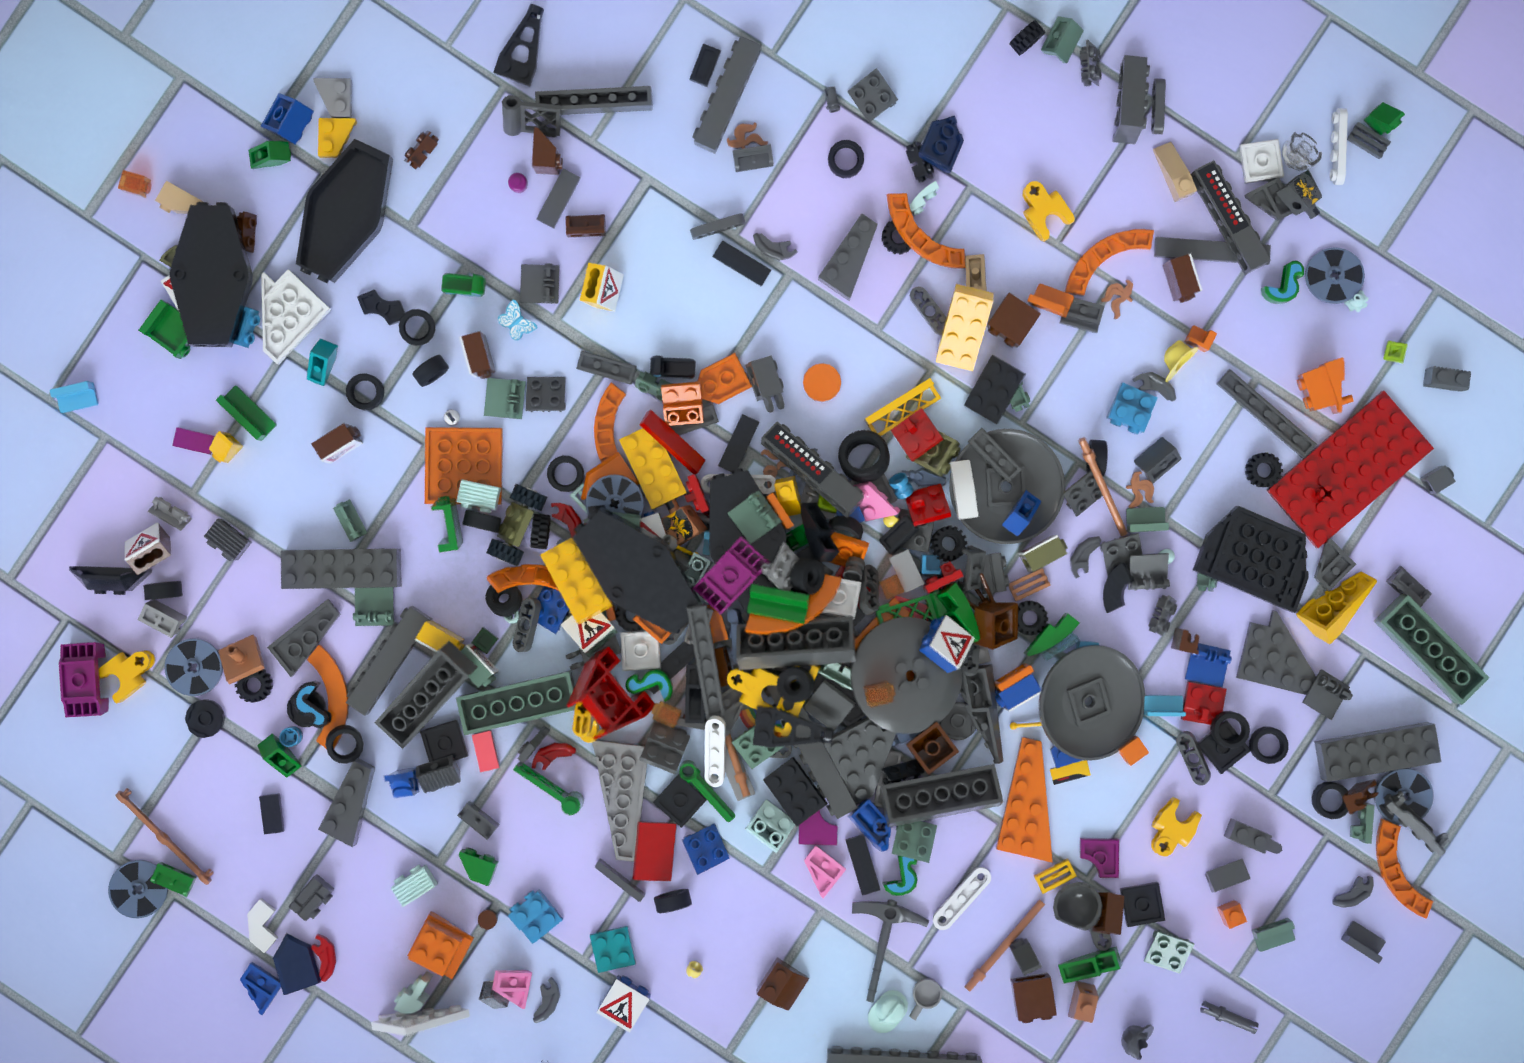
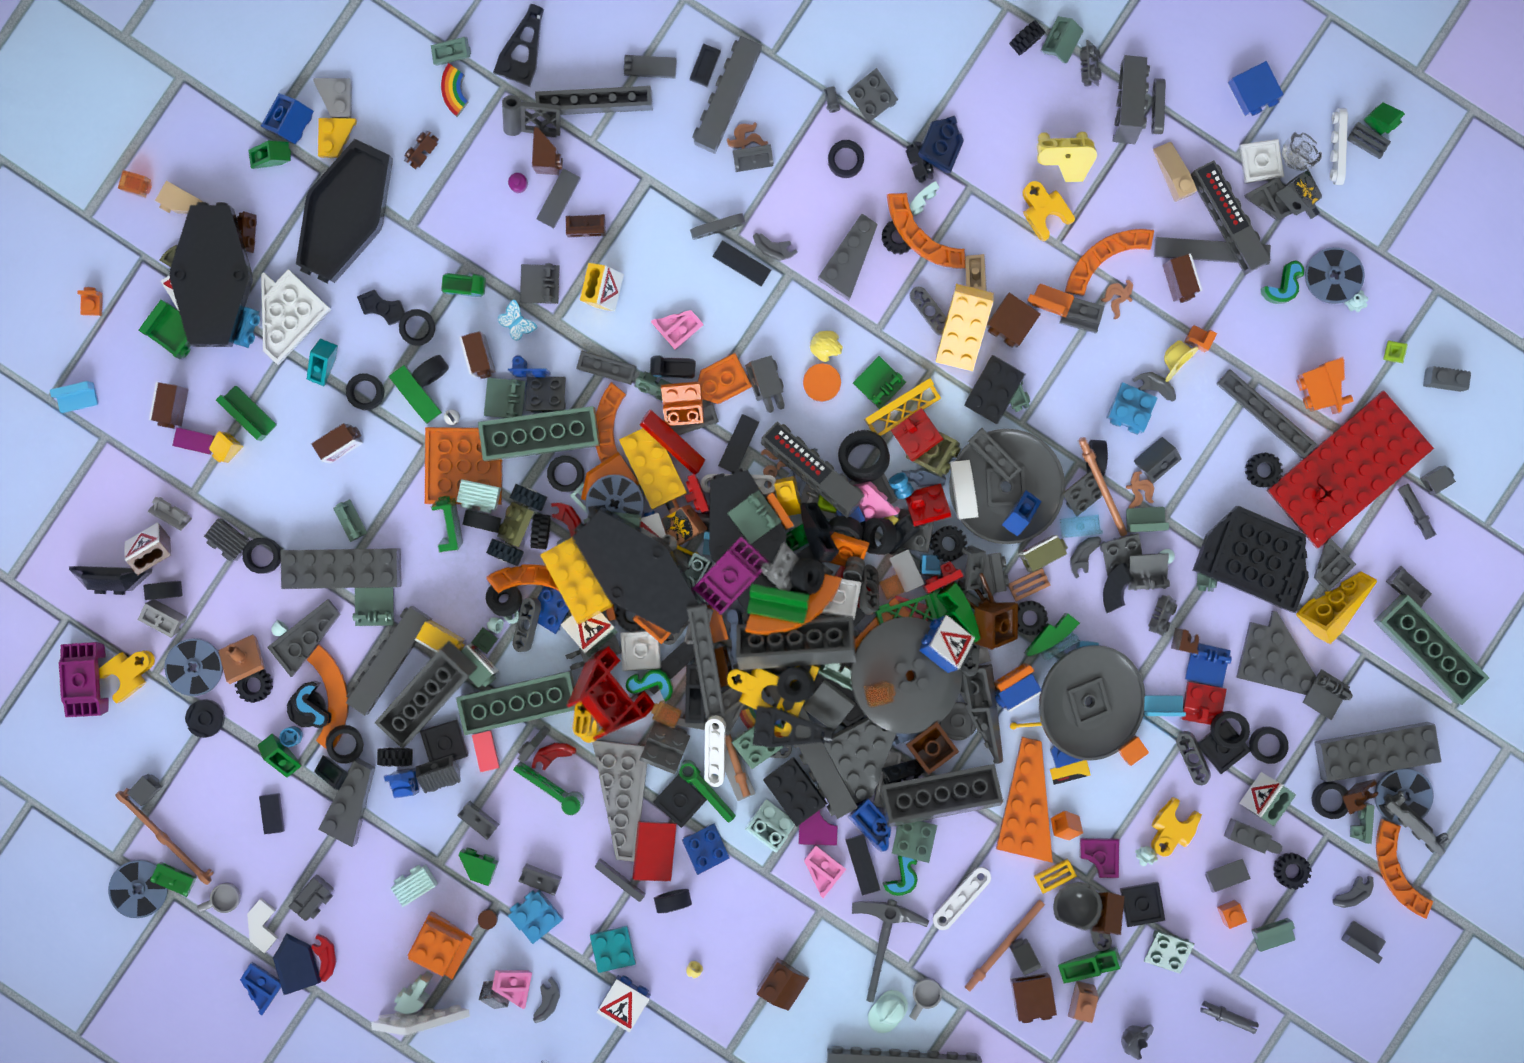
none -> orange bracket [77,287,103,316]
none -> dark grey brick [127,774,162,806]
none -> reddish brown piece [149,382,189,429]
none -> light grey piece [197,883,241,913]
none -> black tyre [242,538,281,574]
none -> light aqua hinge [271,620,289,636]
none -> black tile [314,755,348,790]
none -> black tyre [377,747,413,767]
none -> green slope [388,365,442,424]
none -> sand green hinge [431,37,471,66]
none -> tile [441,63,469,117]
none -> sand green brick [478,406,600,462]
none -> light aqua hinge [487,617,504,634]
none -> blue hinge [508,355,551,378]
none -> dark grey hinge [518,863,562,896]
none -> dark grey hinge [624,55,677,79]
none -> bright pink wing [651,310,704,350]
none -> light yellow hair [810,331,843,362]
none -> green hinge [853,356,906,409]
none -> black tyre [861,518,897,555]
none -> light yellow piece [1037,131,1097,182]
none -> orange panel [1050,811,1083,840]
none -> clear light blue panel [1059,515,1103,538]
none -> light aqua plant [1135,846,1158,866]
none -> blue piece [1227,61,1284,117]
none -> piece [1239,772,1296,826]
none -> black tyre [1273,853,1312,890]
none -> dark grey pin [1397,484,1437,540]

